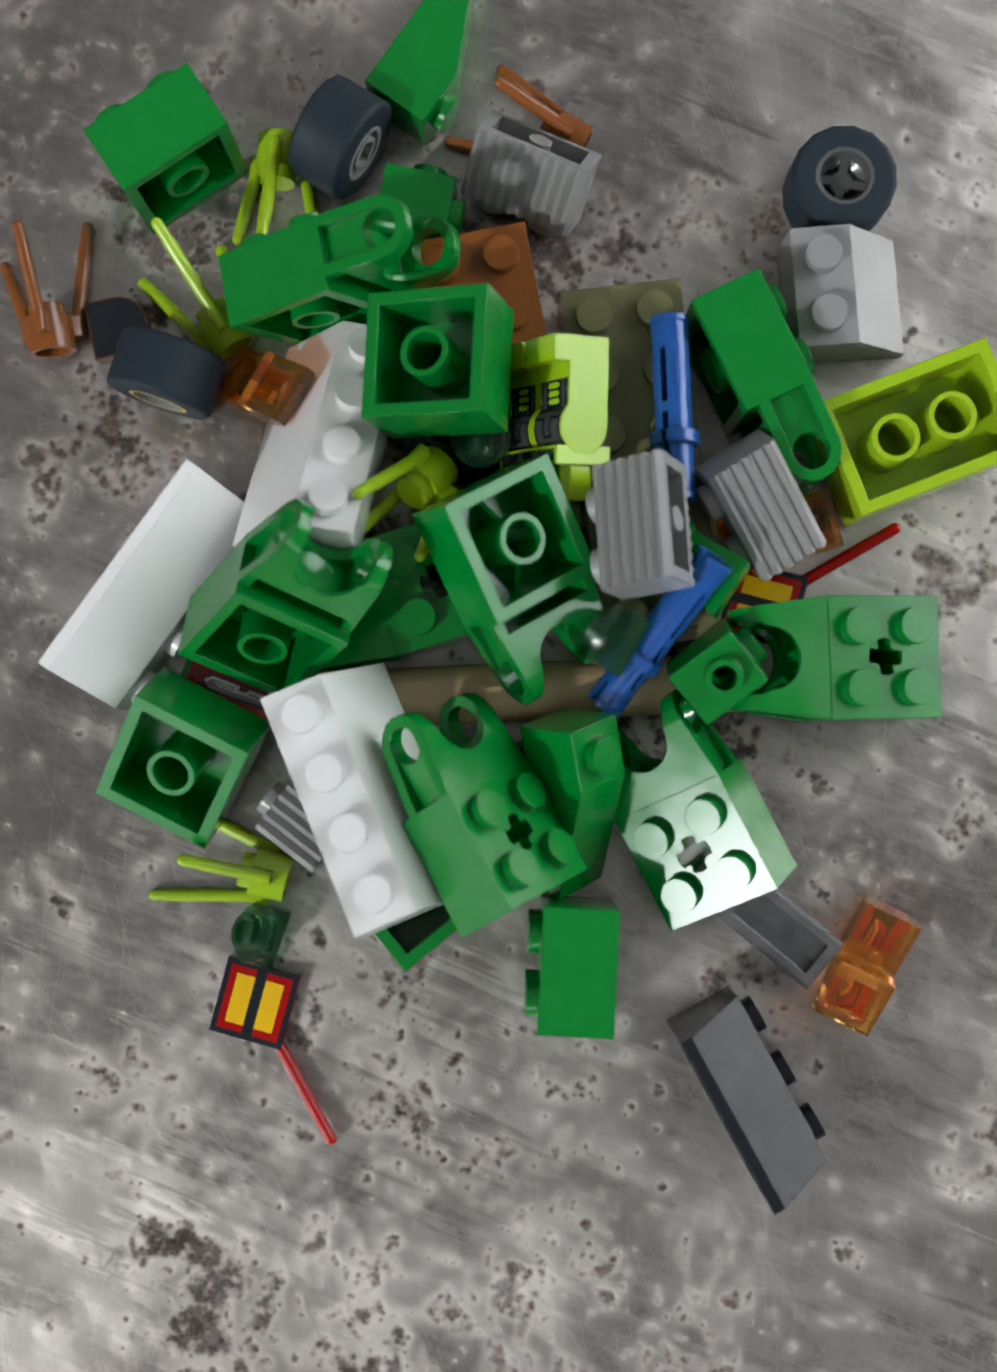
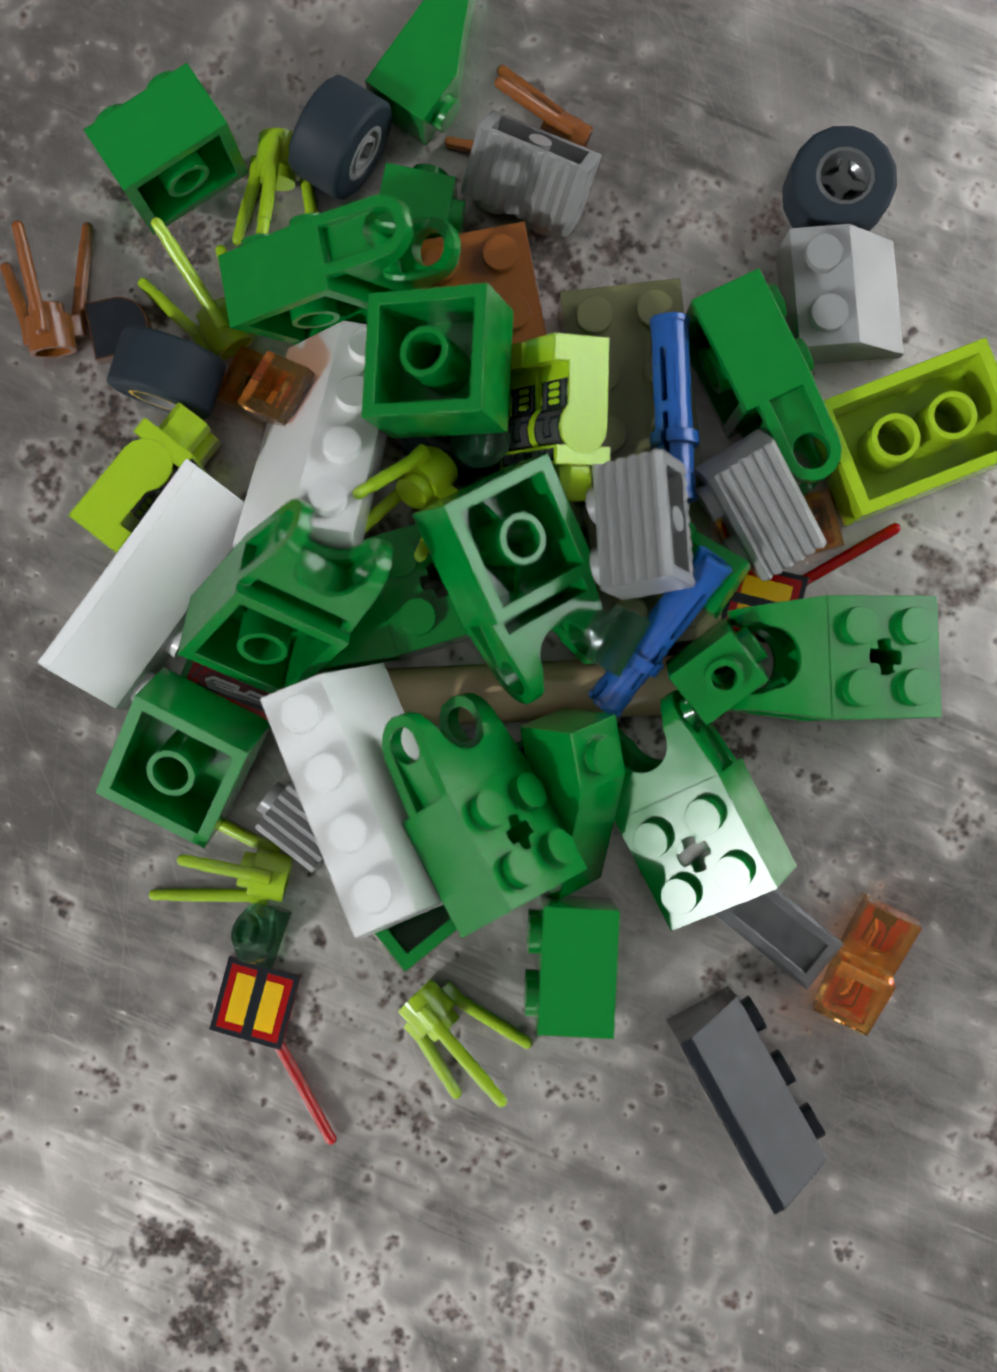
none -> lime hips [68,402,222,553]
none -> lime plant [397,978,533,1107]

